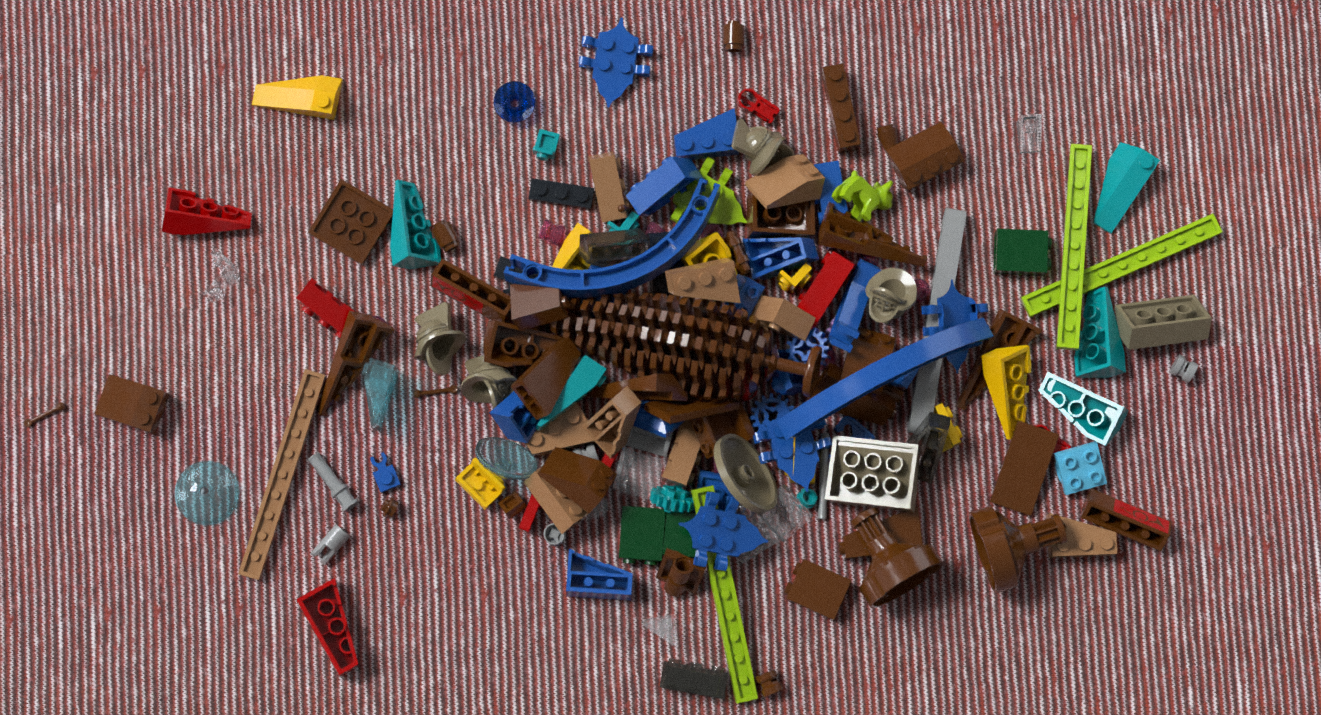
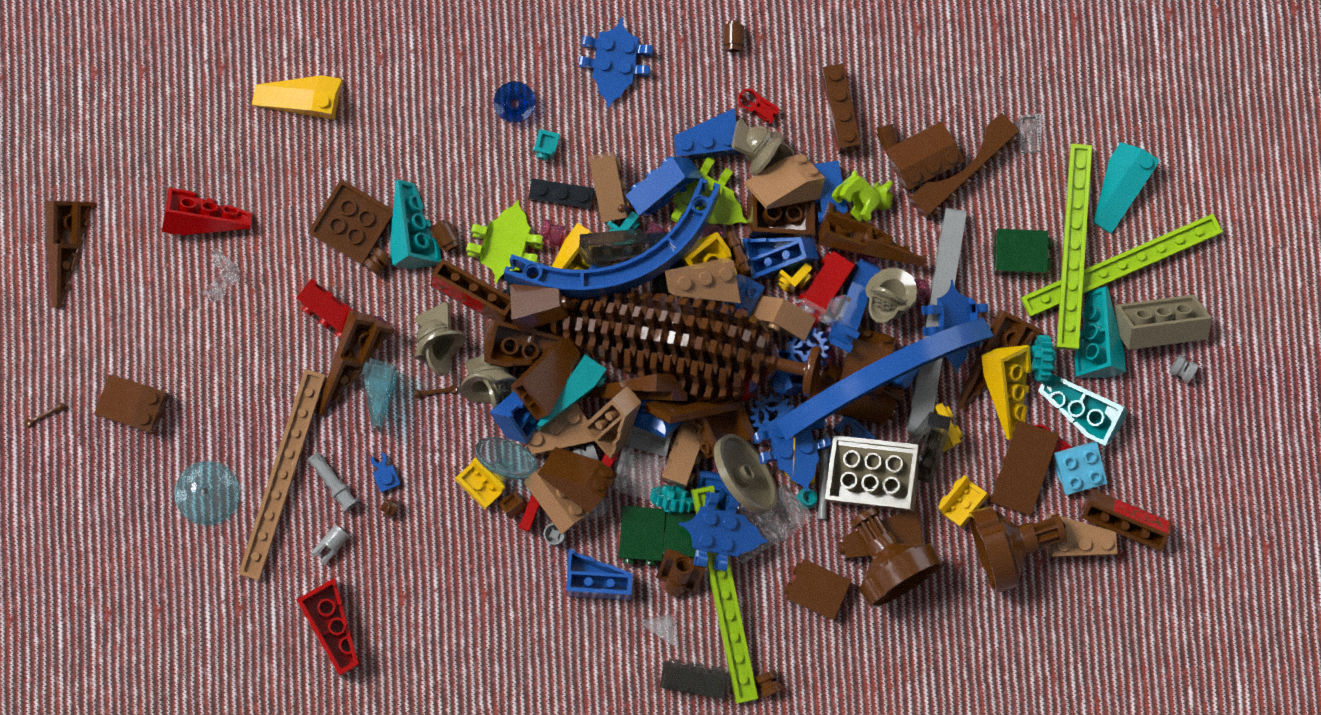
none -> reddish brown wedge [45,200,95,308]
none -> reddish brown wheel [363,247,392,277]
none -> lime animal [466,200,544,283]
none -> clear bracket [795,295,852,325]
none -> reddish brown arch [908,112,1019,219]
none -> yellow bracket [938,475,989,529]
none -> teal gear [1030,335,1056,382]

